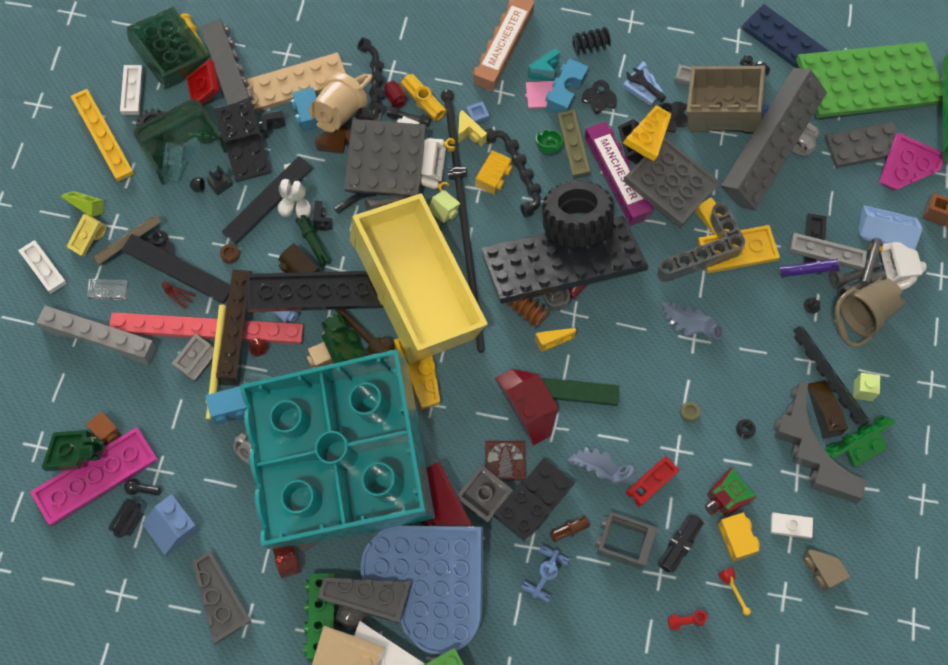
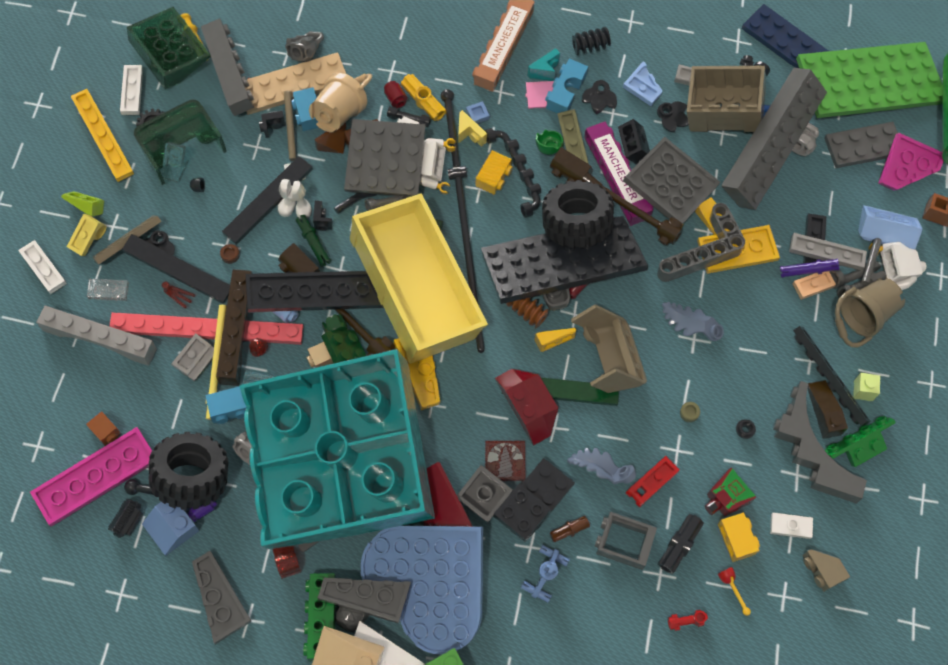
dark green plate [41,430,104,471] -> none
red tile [186,59,220,109] -> none
pearl dark grey piece [206,165,233,195] -> none
black piece [215,99,271,183] -> none
black bar [355,37,384,120] -> none
yellowish green brick [429,190,460,223] -> none
yellow wing [623,105,671,161] -> none
black piece [626,68,666,102] -> none
black piece [804,297,821,314] -> none
none -> black tyre [149,432,229,510]
none -> dark purple cone [187,501,218,522]
none -> dark tan bar [284,91,296,161]
none -> dark grey piece [285,31,324,61]
none -> dark brown bar [550,147,684,246]
none -> dark tan windscreen [571,304,647,393]
none -> light nougat plate [793,271,836,300]

